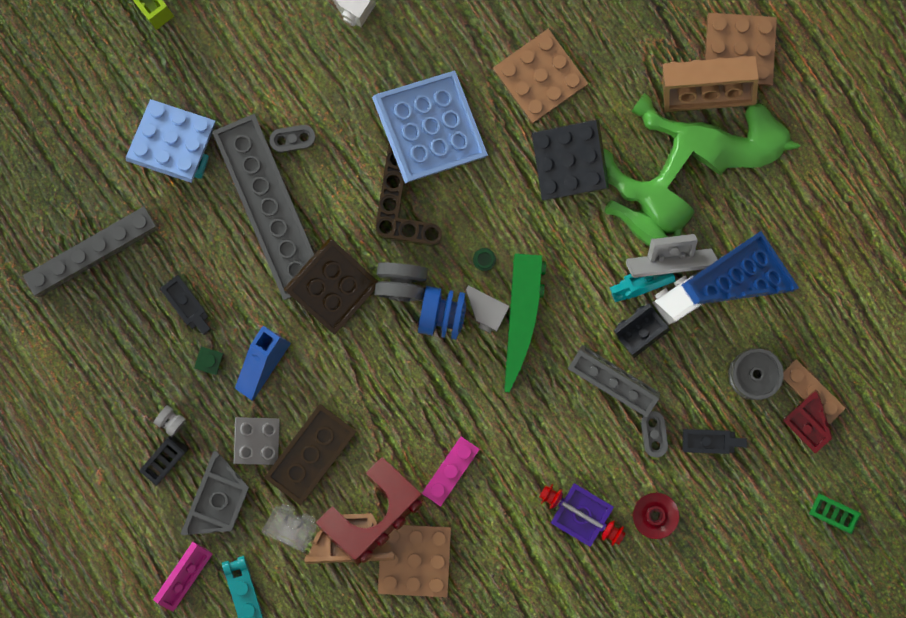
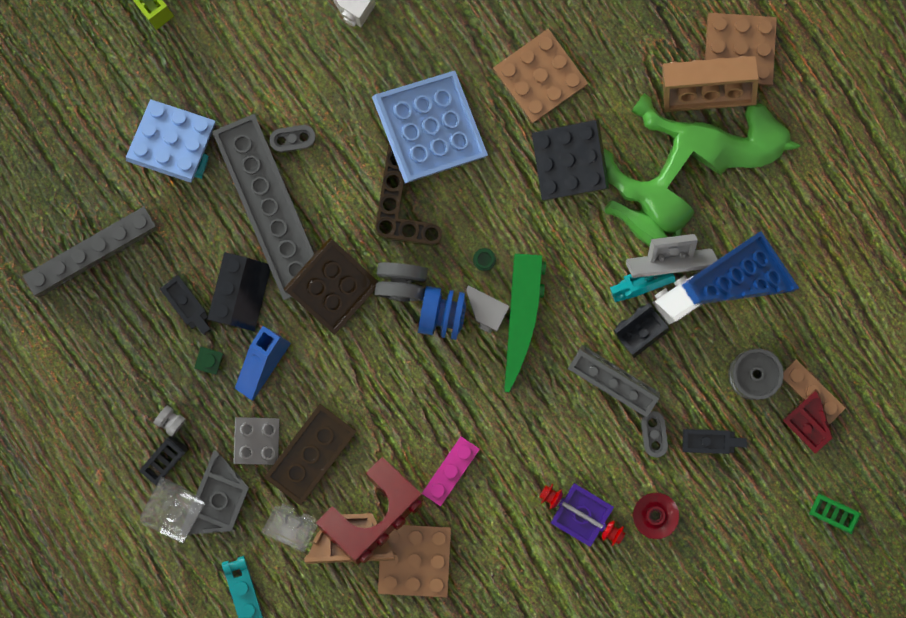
dark pink plate [153,542,213,612] -> none
none -> clear slope [140,476,205,543]
none -> black slope [208,252,271,332]

